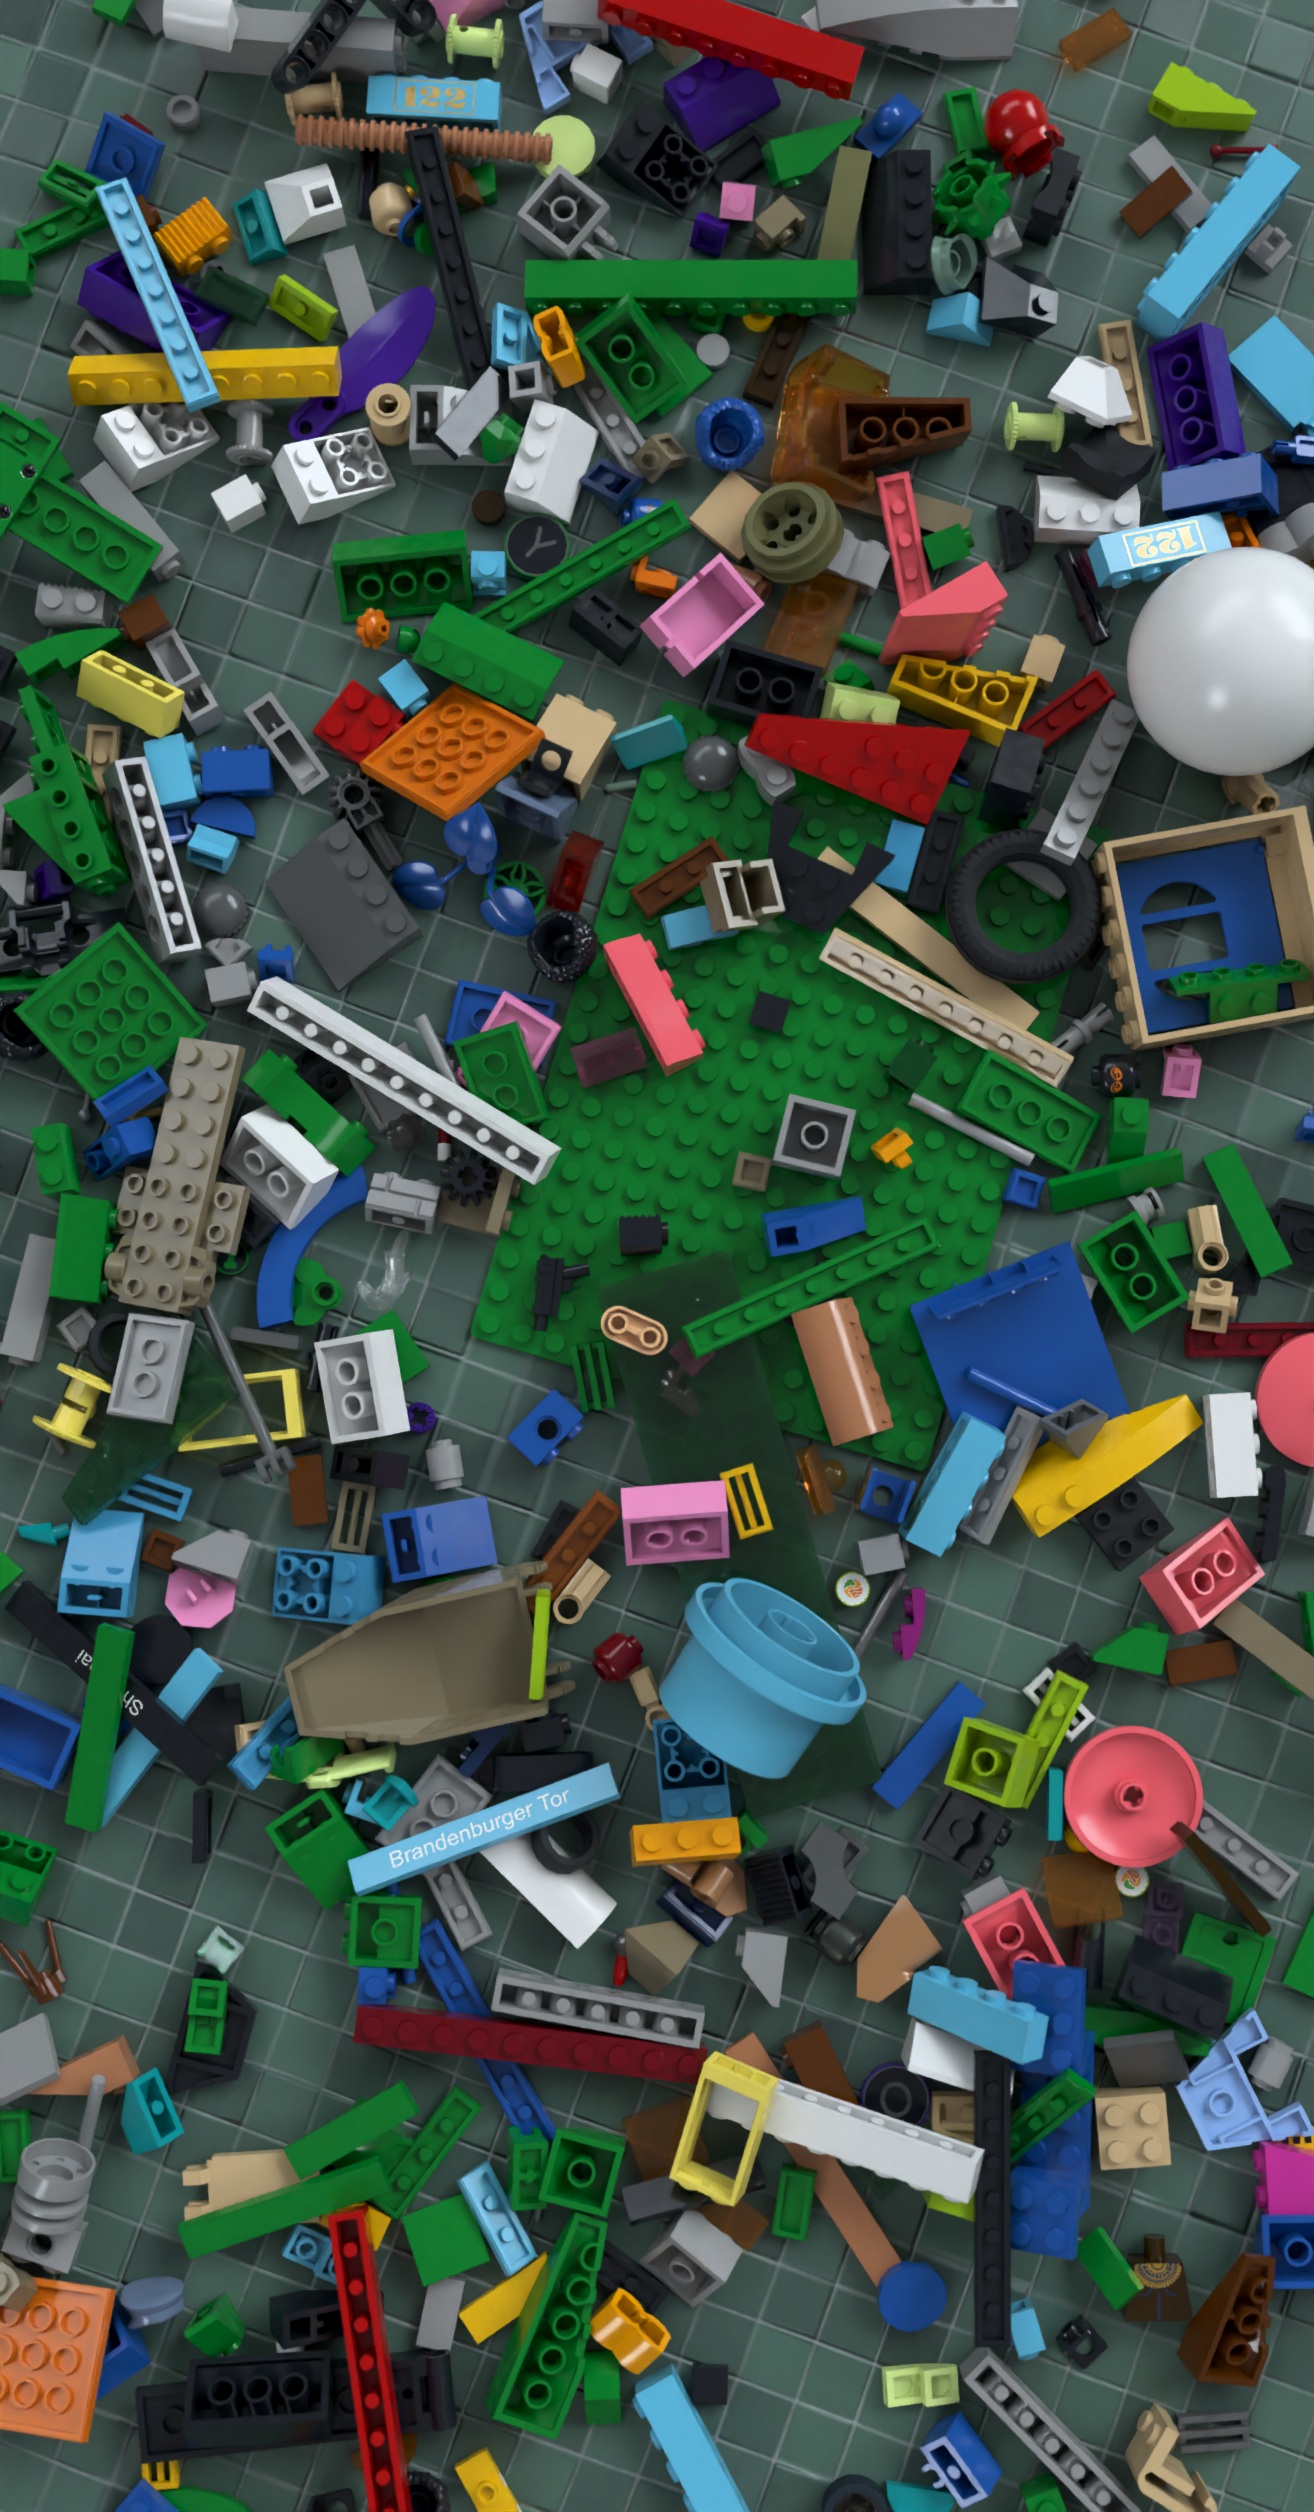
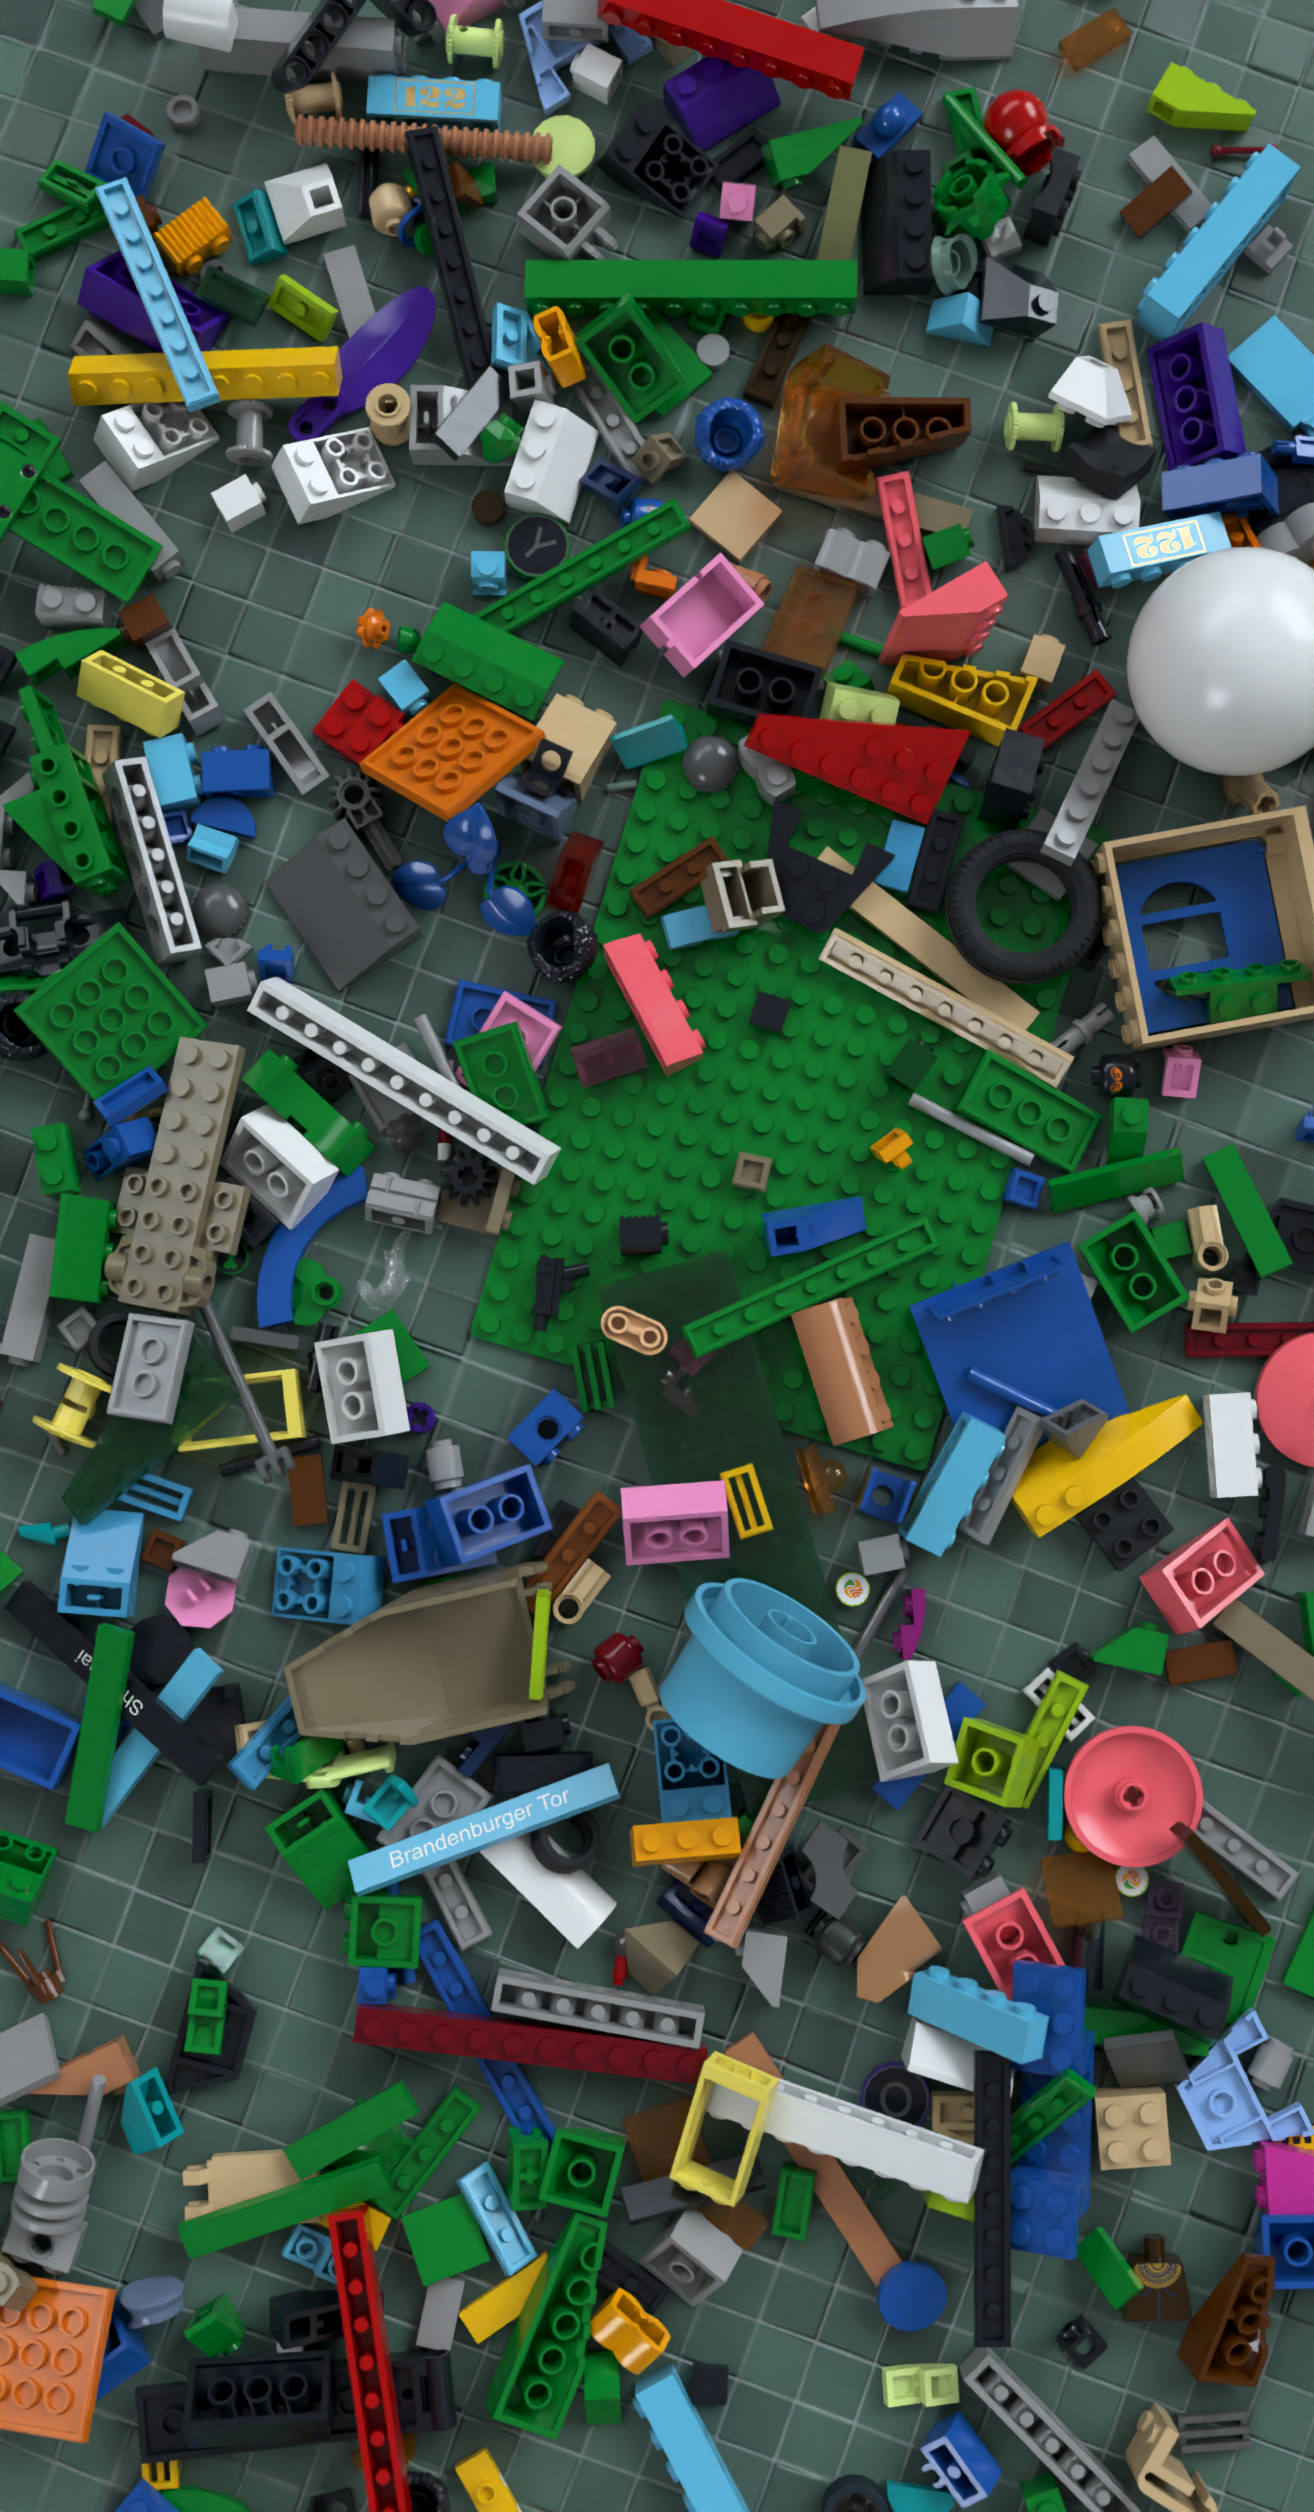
green slope [332,529,474,622] -> none
olive wheel [741,482,844,583] -> none
light grey brick [771,1094,856,1181] -> none
reddish brown brick [780,2020,861,2107] -> none
medium azure brick [1008,2297,1046,2361] -> none
none -> blue brick [424,1464,553,1567]
none -> nougat tile [703,1723,841,1949]
none -> white slope [861,1660,959,1782]
none -> green bar [942,93,1028,189]

